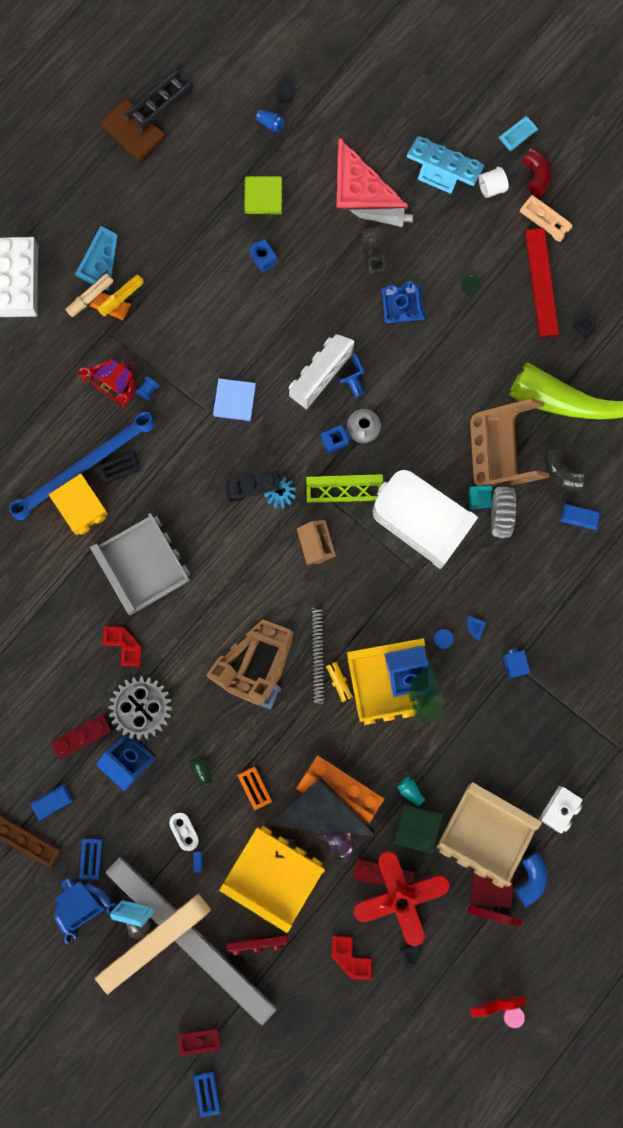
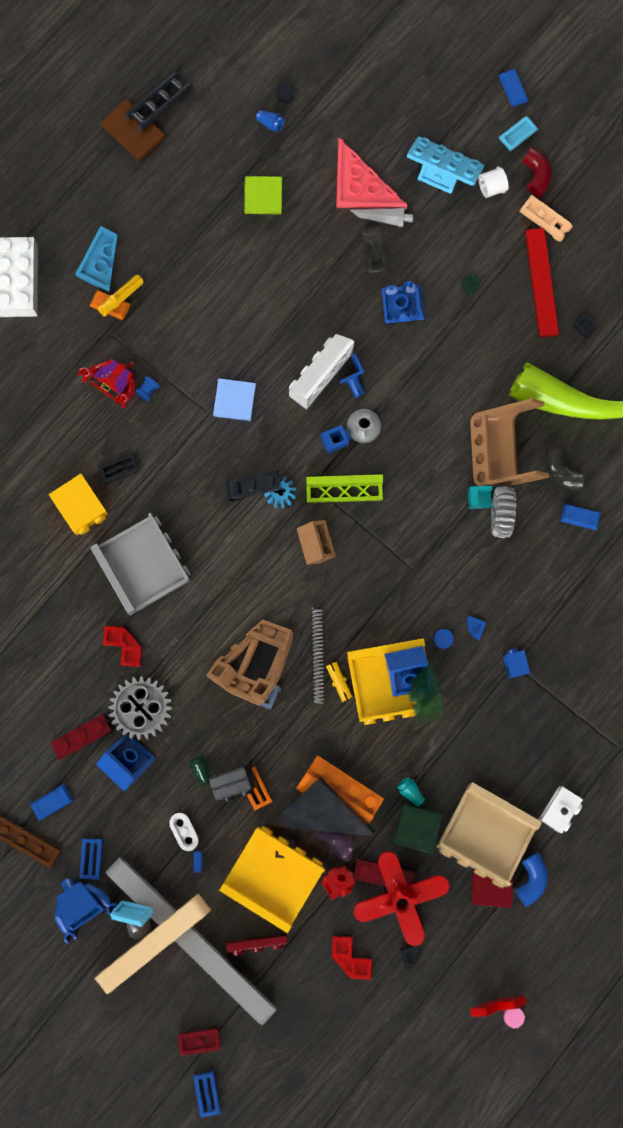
blue piece [9,412,155,520] -> none
tan axle [65,274,113,317] -> none
blue brick [249,239,277,273] -> none
white piece [373,470,478,569] -> none
dark red tile [467,905,523,927] -> none
none -> black brick [209,764,257,803]
none -> red brick [322,866,355,900]
none -> blue tile [498,69,529,107]

